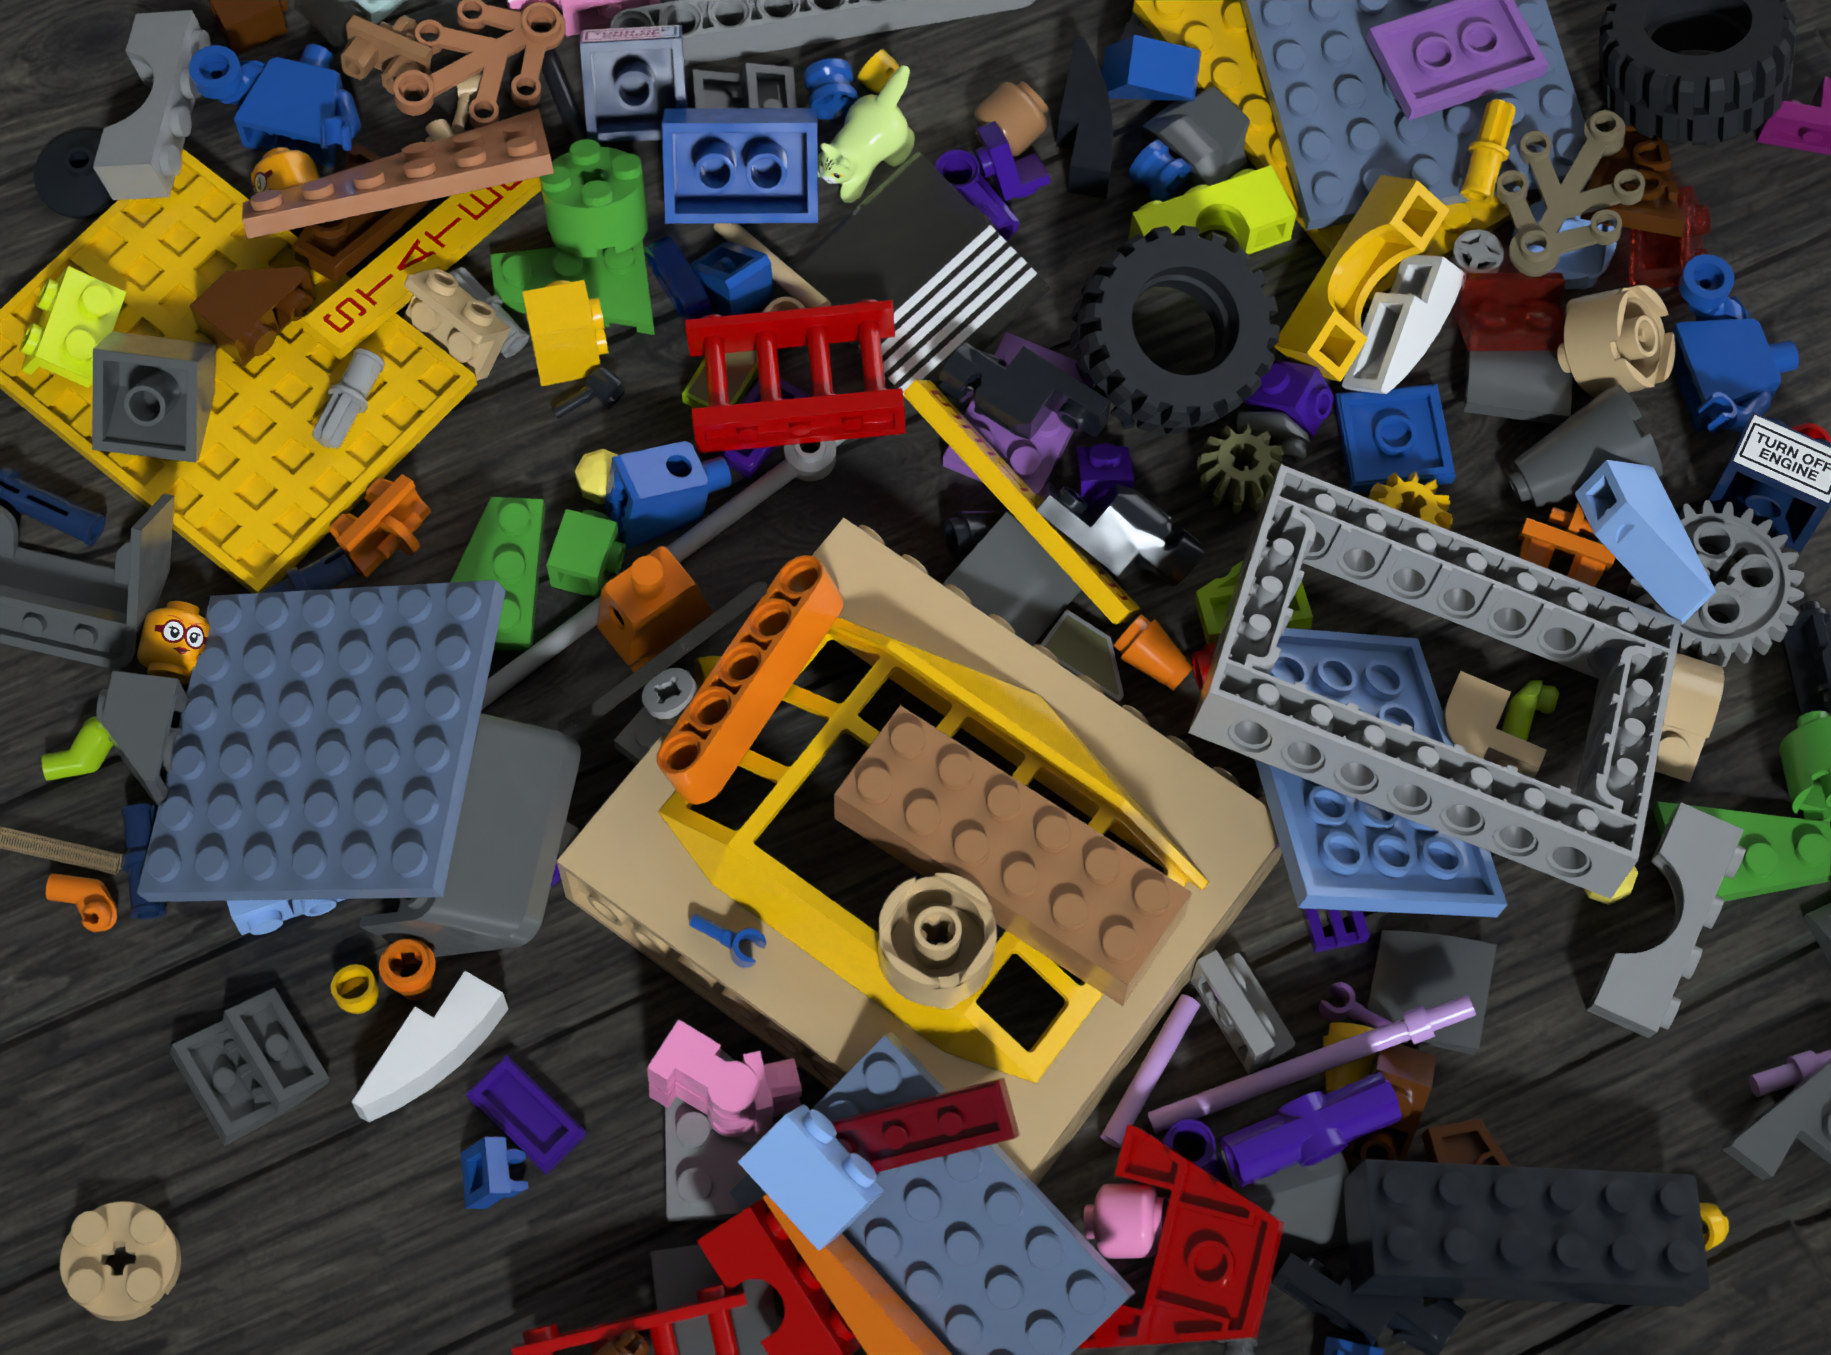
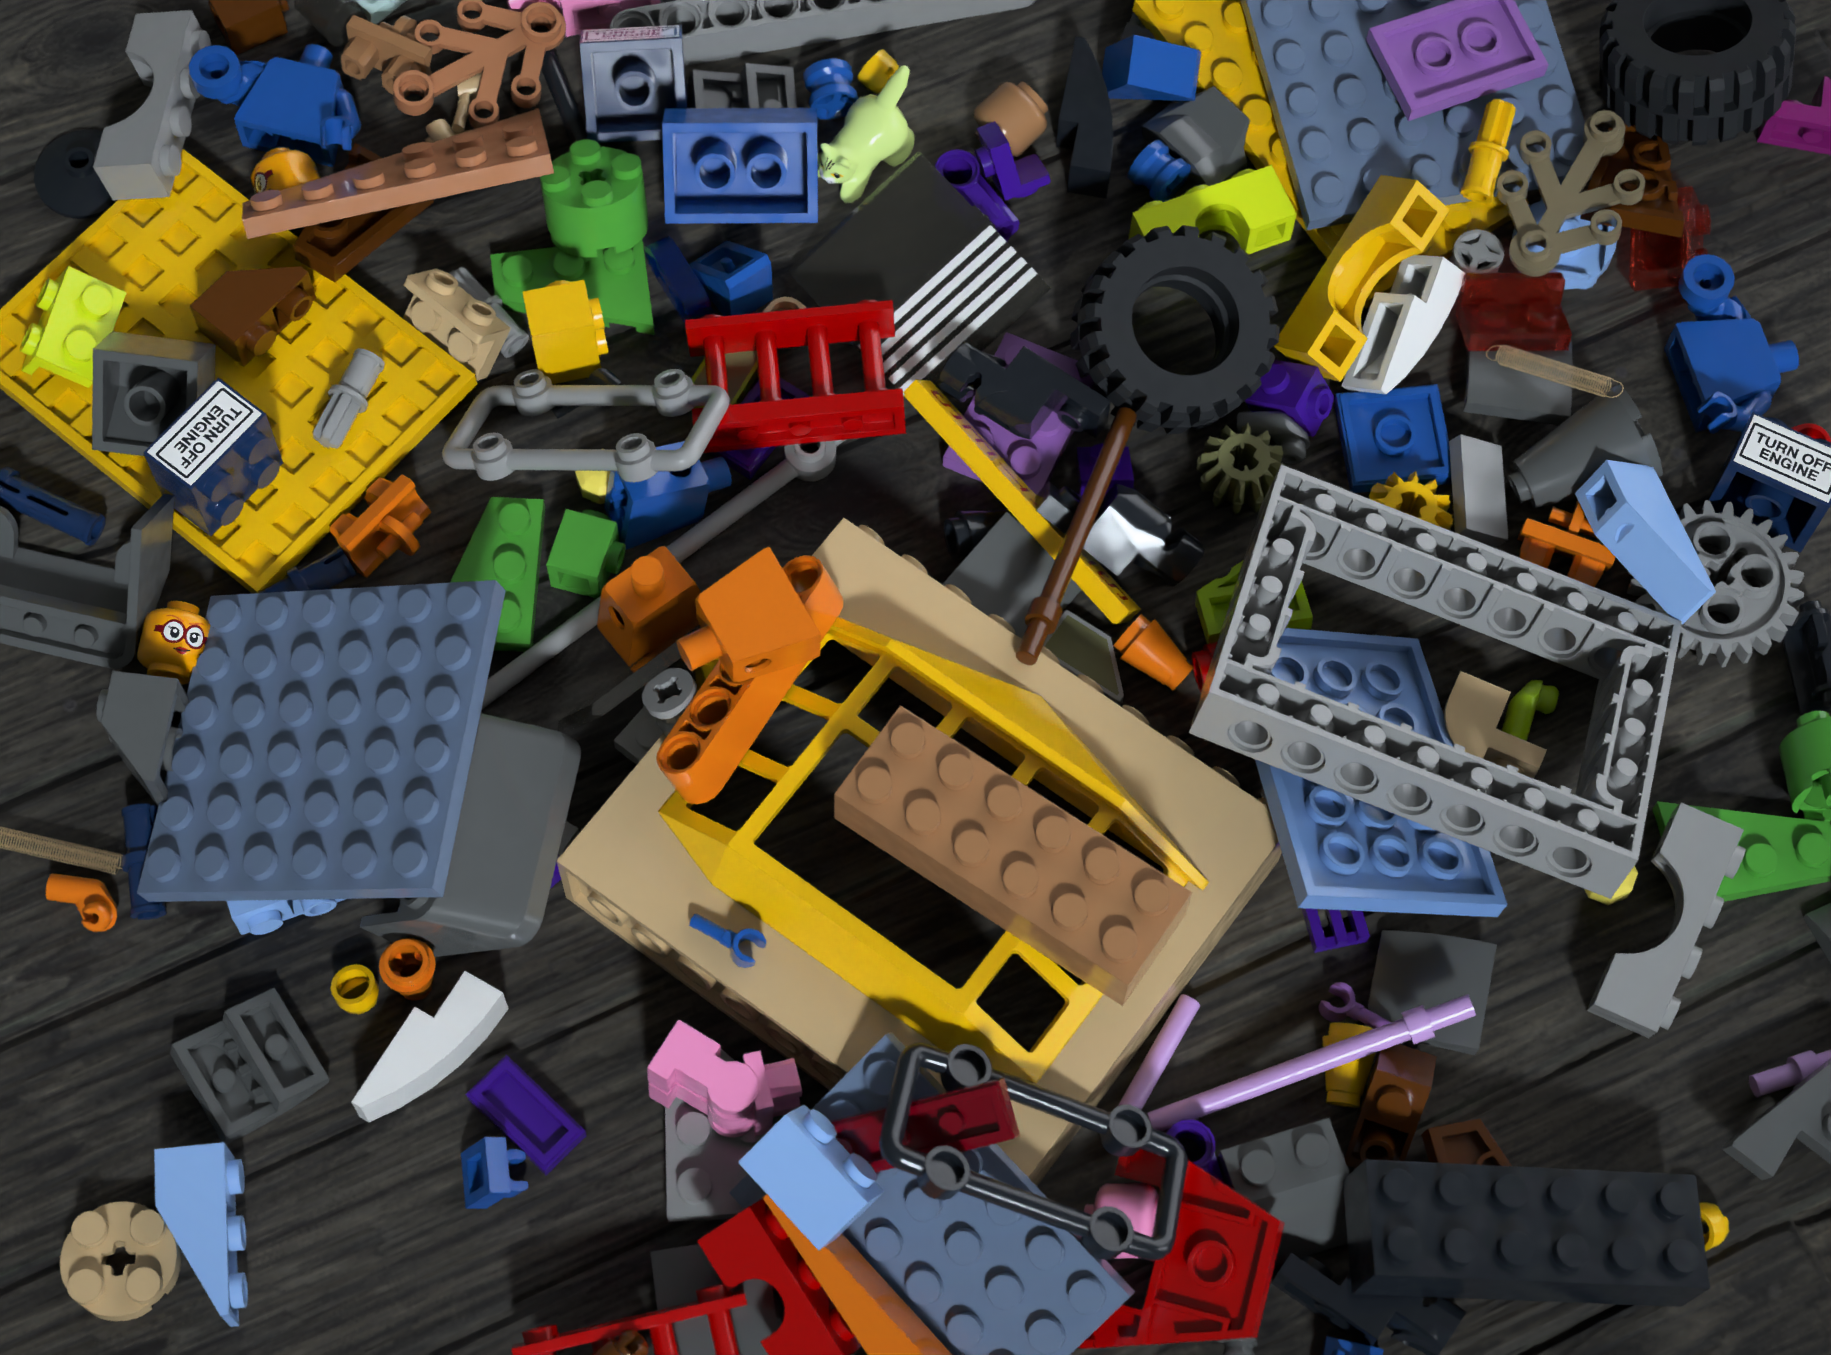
lime arm [41,716,113,781] -> none
yellow tile [302,177,542,360] -> none
tan bar [714,223,831,308] -> none
tan brick [878,873,997,1009] -> none
light grey bracket [1191,950,1295,1075] -> none
dark purple piece [1221,1072,1402,1187] -> none
tan brick [1557,285,1675,398] -> none
tan brick [1655,653,1725,782] -> none
none -> brick [143,378,283,536]
none -> light blue slope [154,1142,248,1327]
none -> light grey bar [442,369,730,482]
none -> orange torso [676,546,821,682]
none -> black bar [879,1043,1188,1261]
none -> reddish brown bar [1016,407,1137,665]
none -> light grey tile [1449,434,1508,547]
none -> tan piece [1486,345,1624,398]

